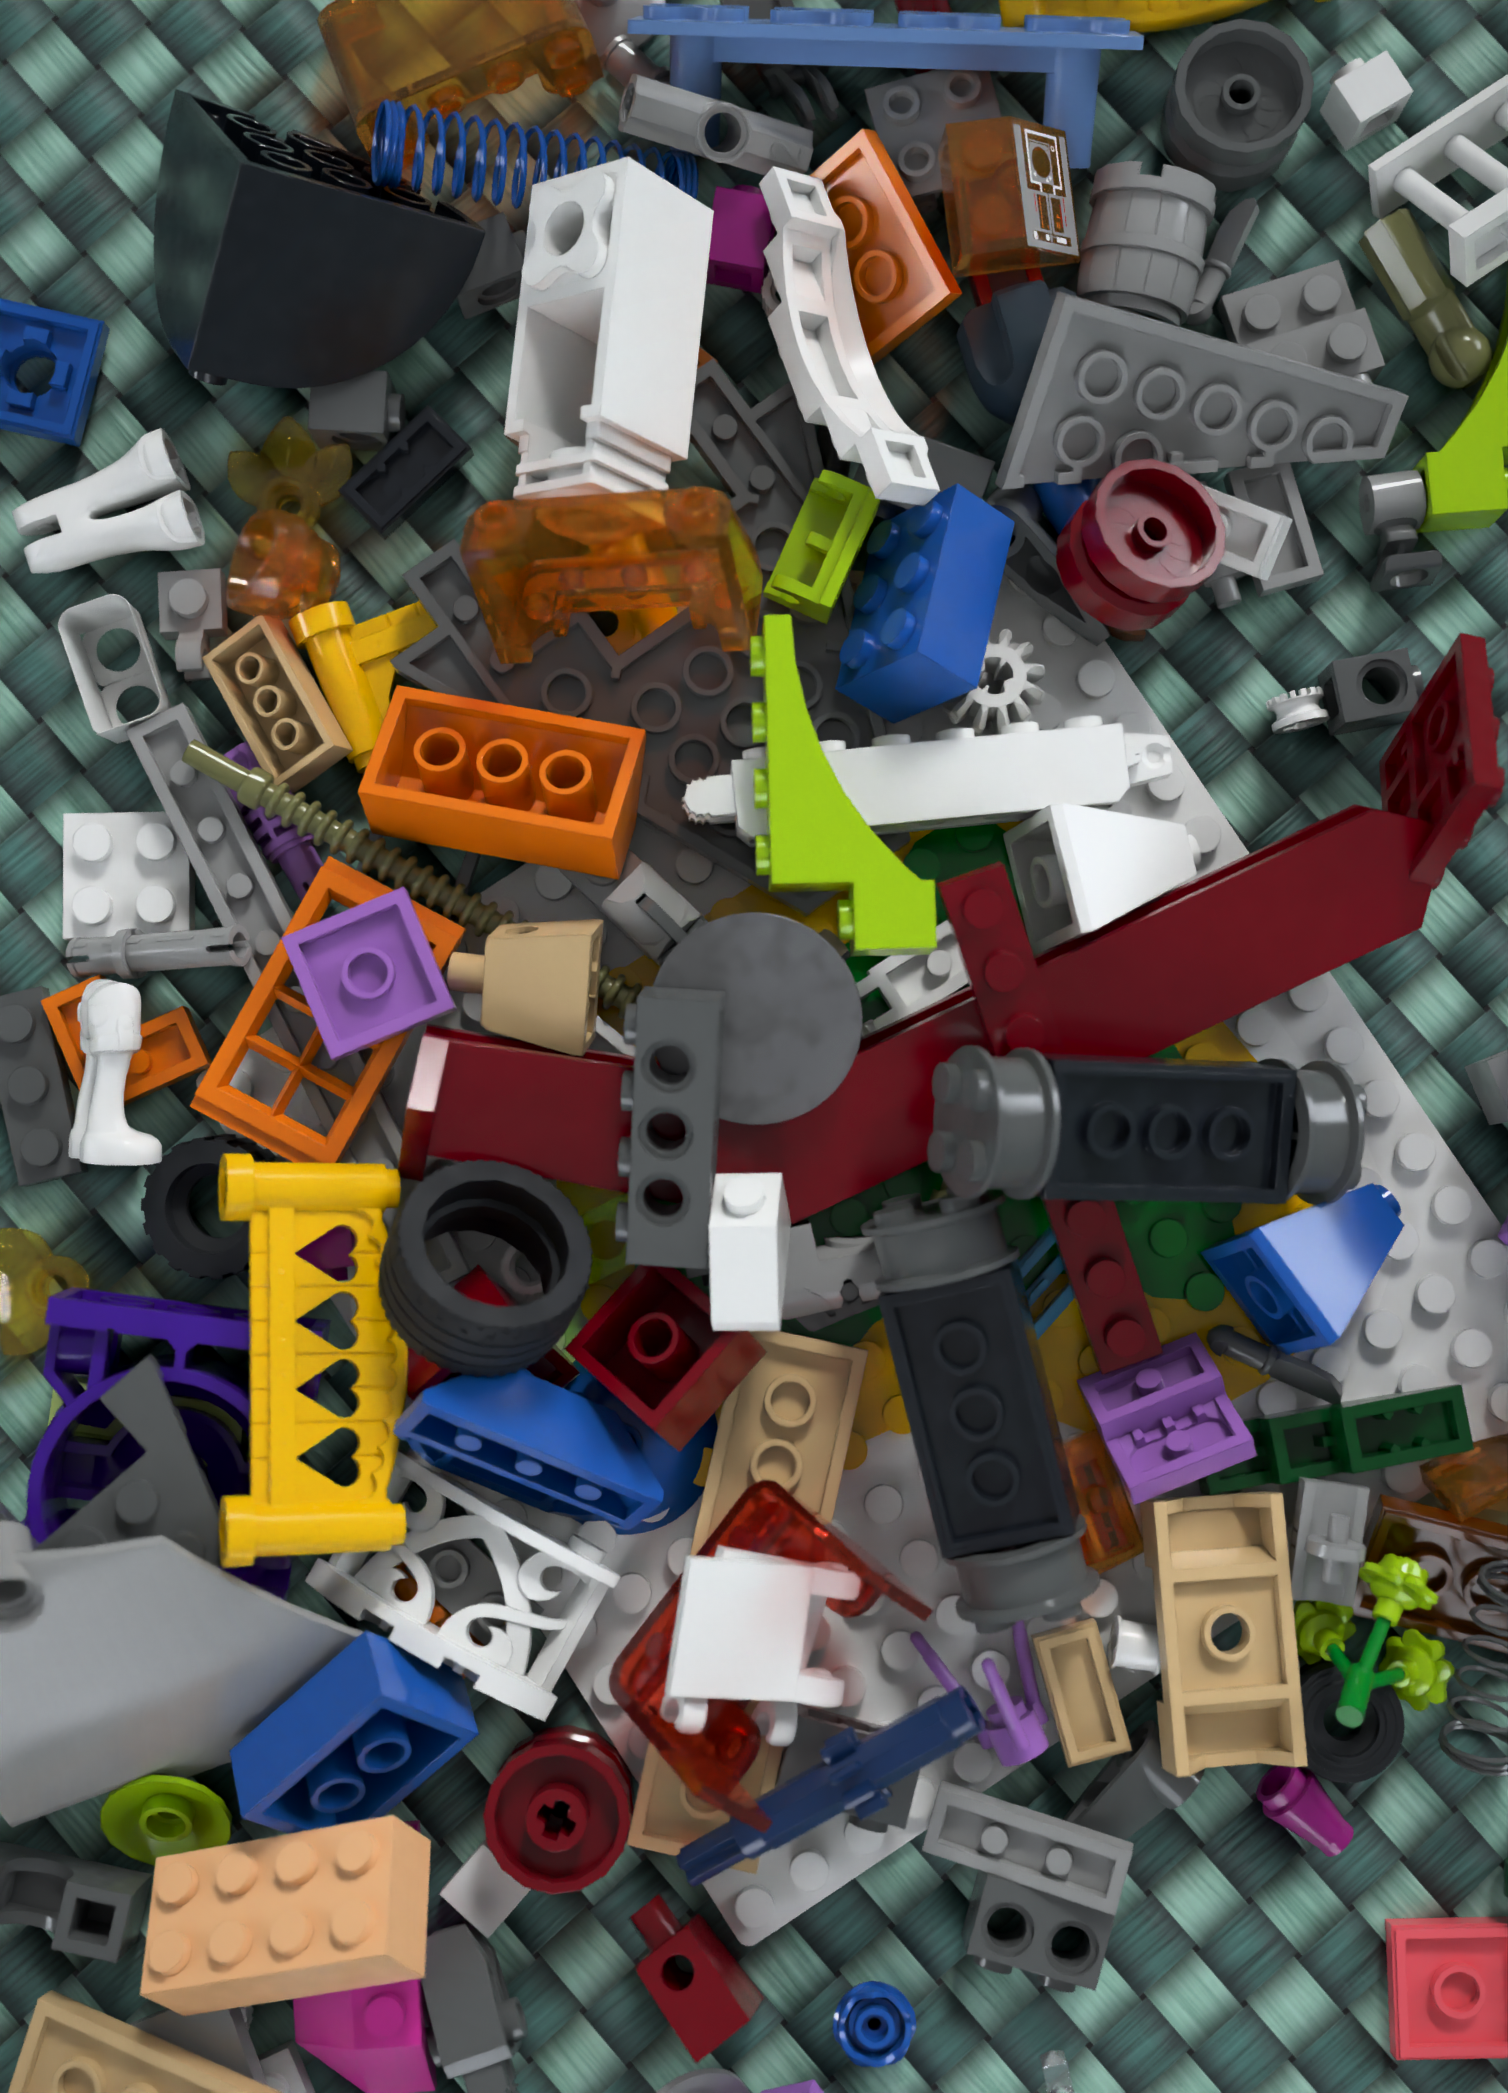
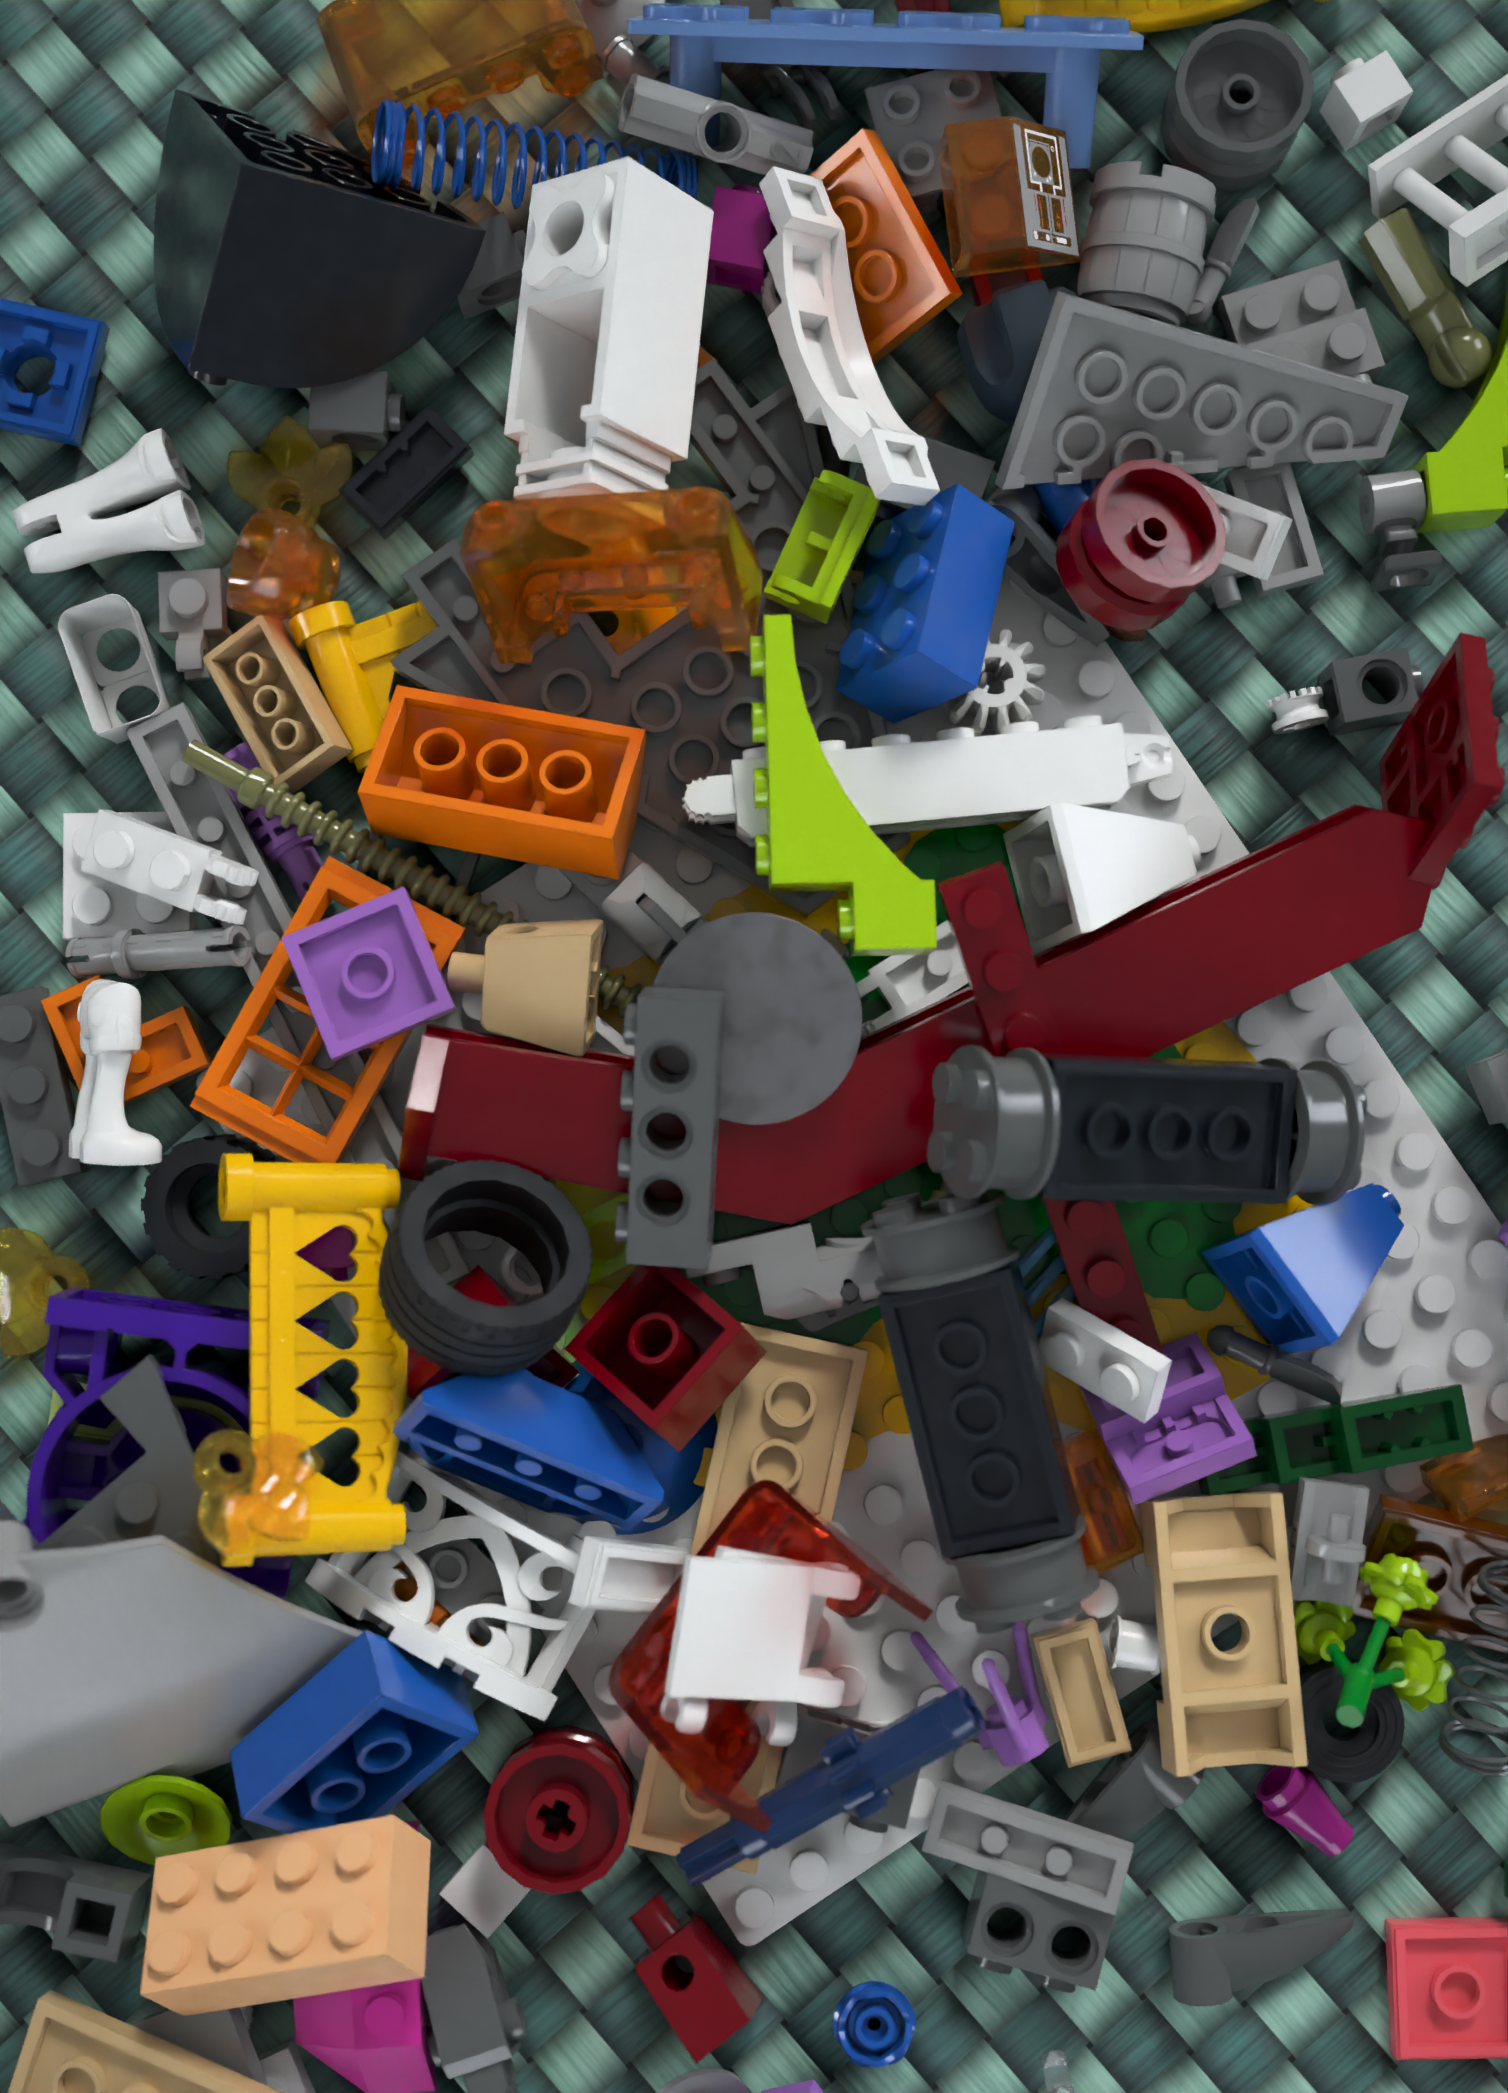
white slope [709,1173,791,1331] -> none
none -> white hinge [81,809,259,925]
none -> clear yellow plate [192,1430,324,1556]
none -> white tile [569,1535,691,1617]
none -> white plate [1039,1297,1172,1423]
none -> dark grey piece [1168,1909,1354,2006]

